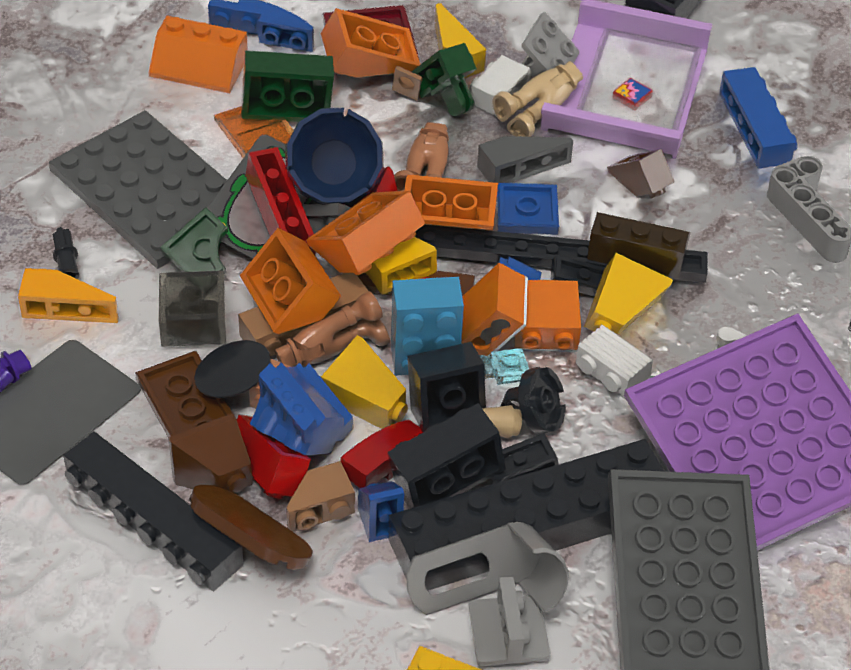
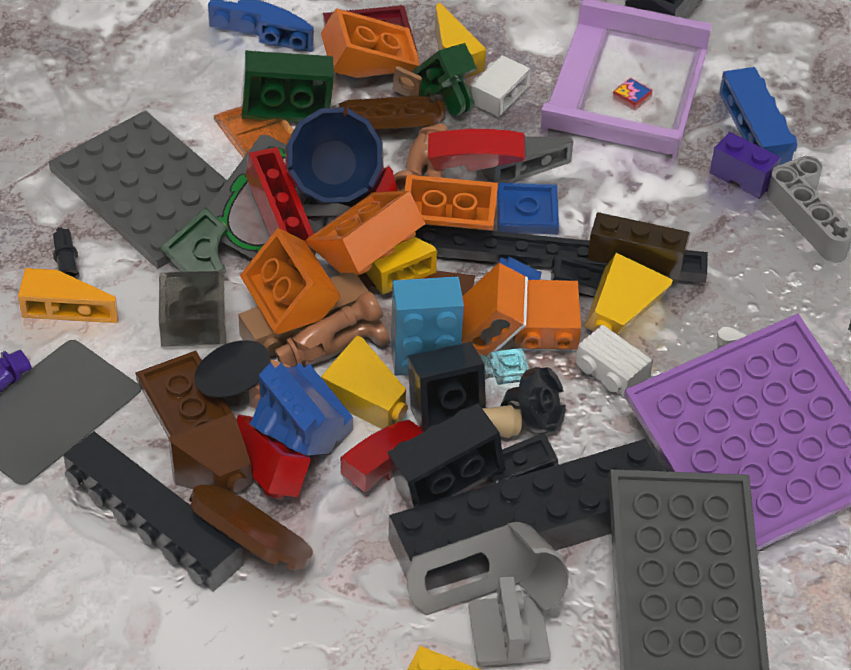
orange slope [149,16,248,93] -> none
medium nougat slope [286,461,355,532] -> none
blue slope [358,481,404,542] -> none
tan piece [492,61,583,137] -> none
light grey bracket [521,12,579,77] -> none
reddish brown slope [607,149,675,198] -> none
none -> reddish brown tile [331,96,445,129]
none -> red slope [428,129,525,172]
none -> dark purple brick [709,132,781,199]

